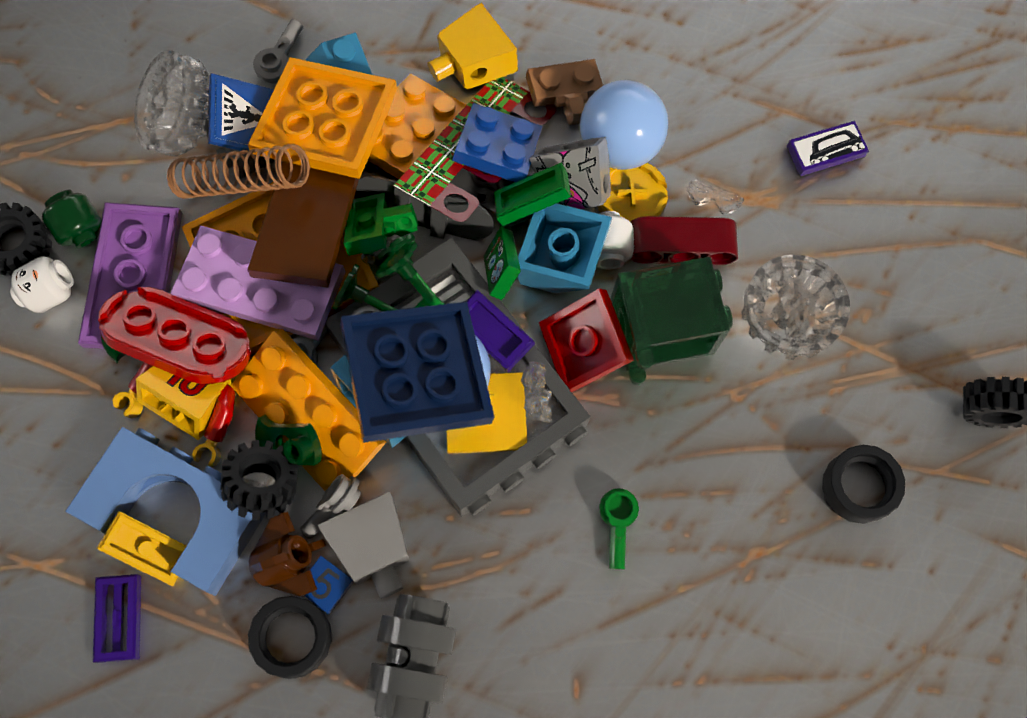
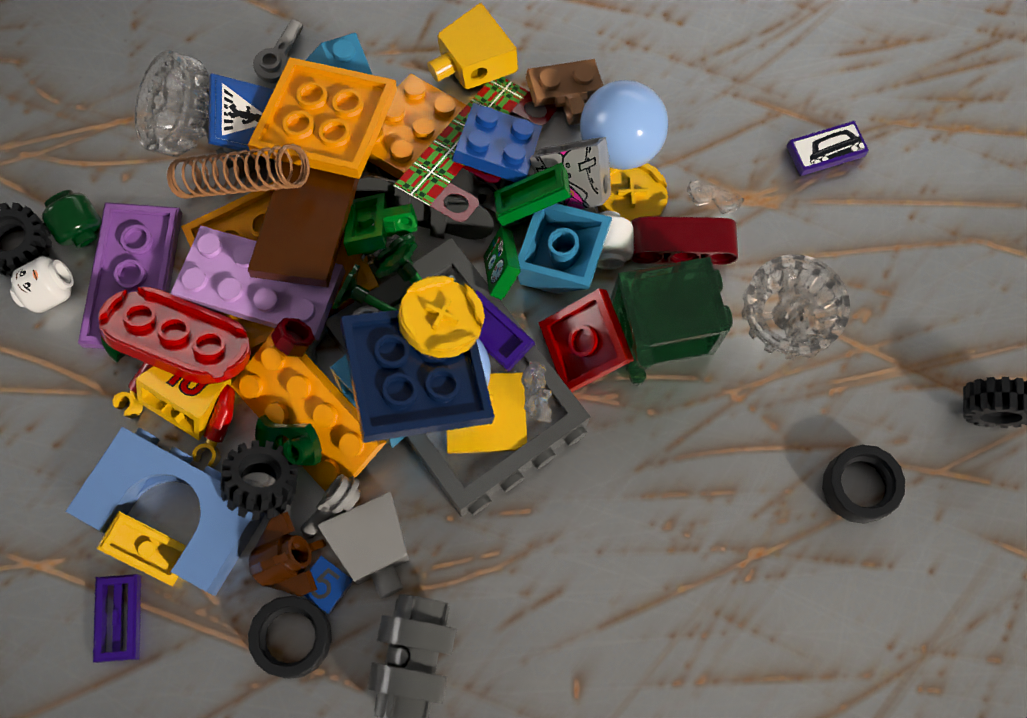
green plate [599,488,639,570] -> none
none -> dark red tile [271,317,315,357]
none -> yellow tile [398,276,485,358]

